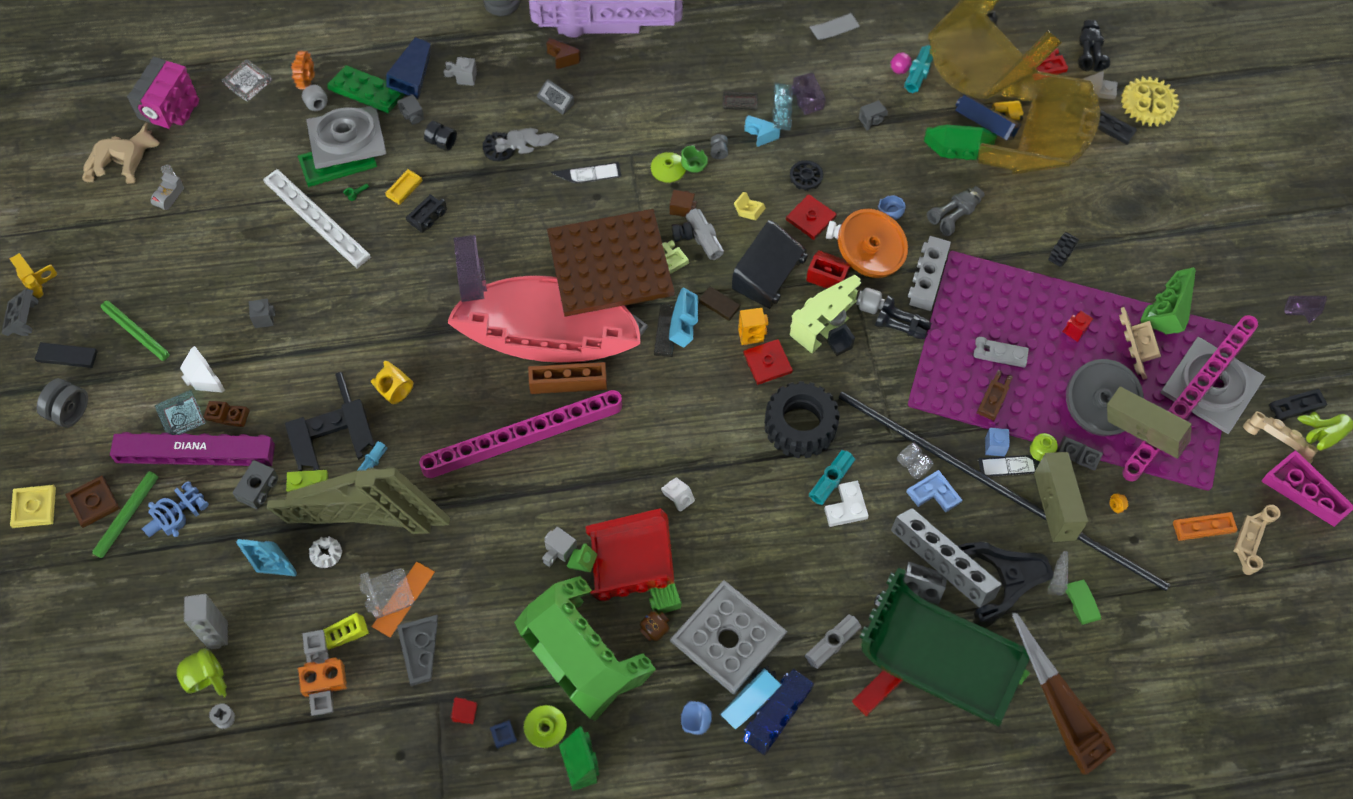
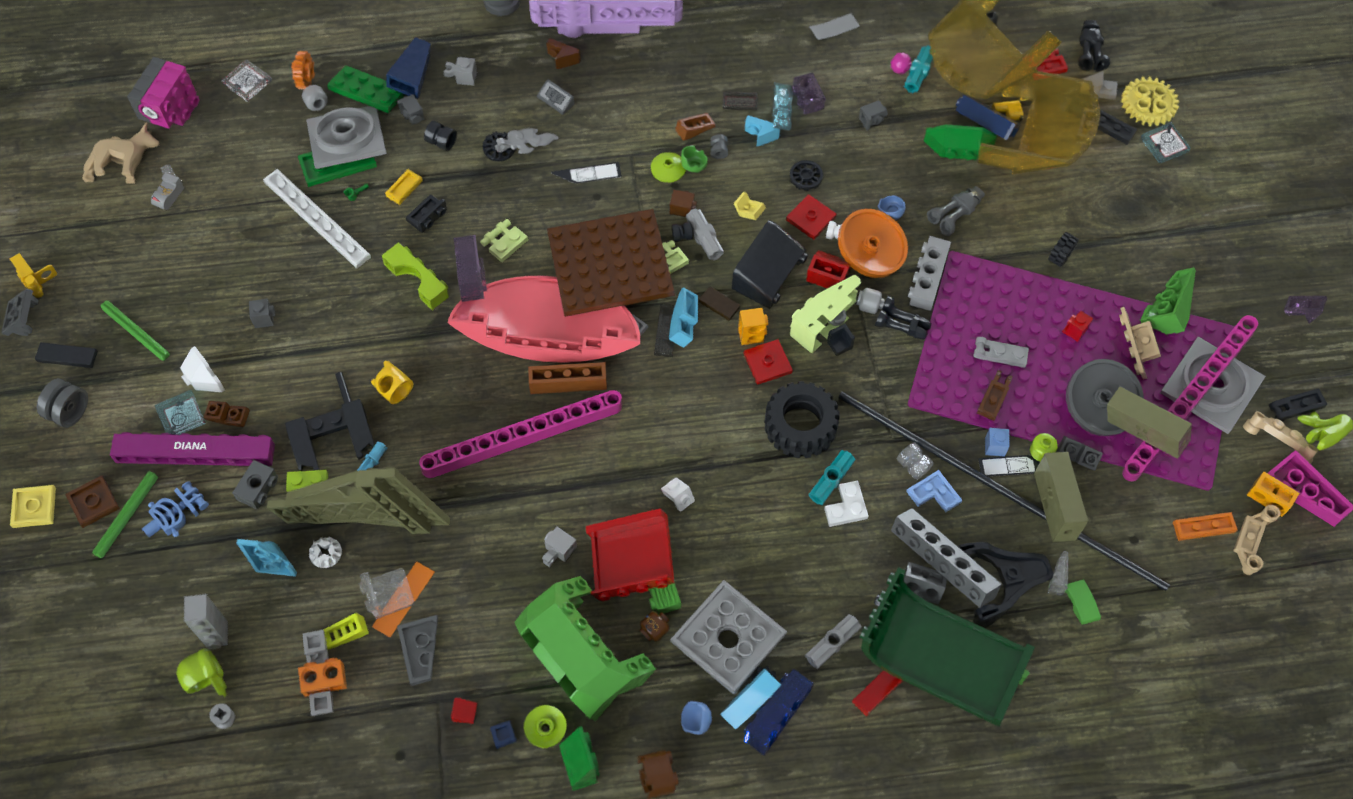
bright green bracket [567,544,597,572] -> none
reddish brown plate [1012,613,1116,775] -> none
light orange plate [1110,493,1128,513] -> none
none -> lime arch [382,242,449,310]
none -> yellowish green plate [480,219,528,262]
none -> reddish brown brick [638,750,679,799]
none -> dark orange slope [676,113,716,141]
none -> tile [1140,122,1190,164]
none -> light orange brick [1247,472,1299,517]

